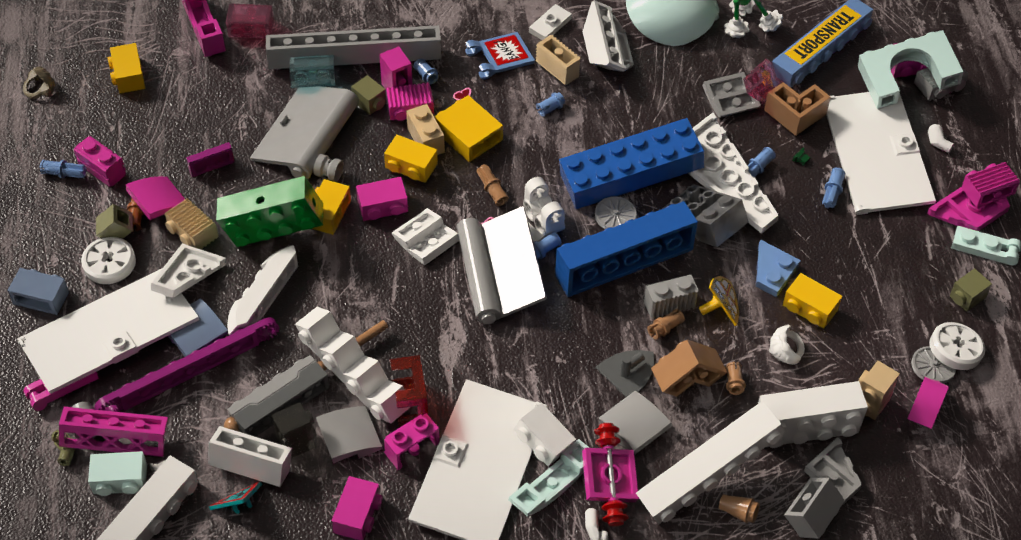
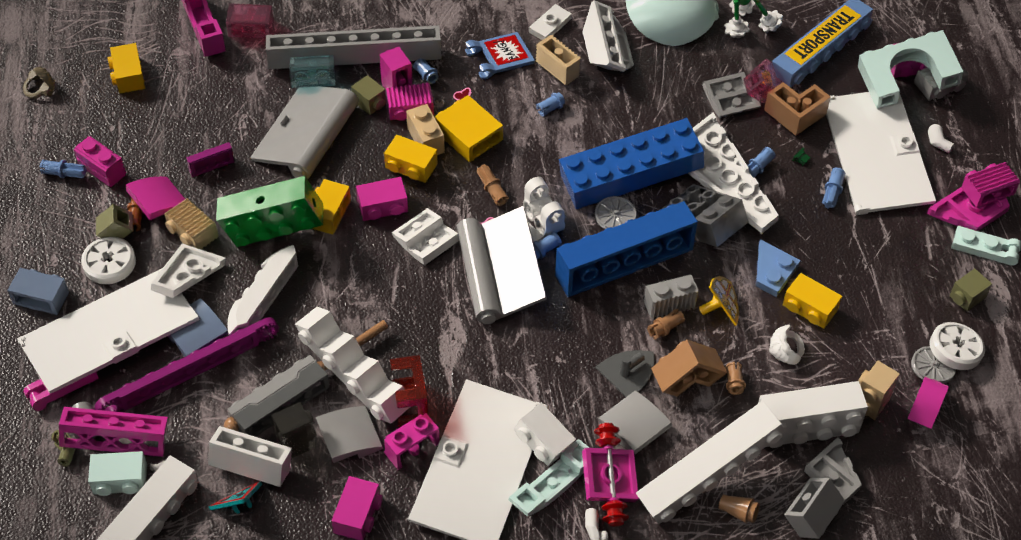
light grey wheel [313,154,344,182] -> none

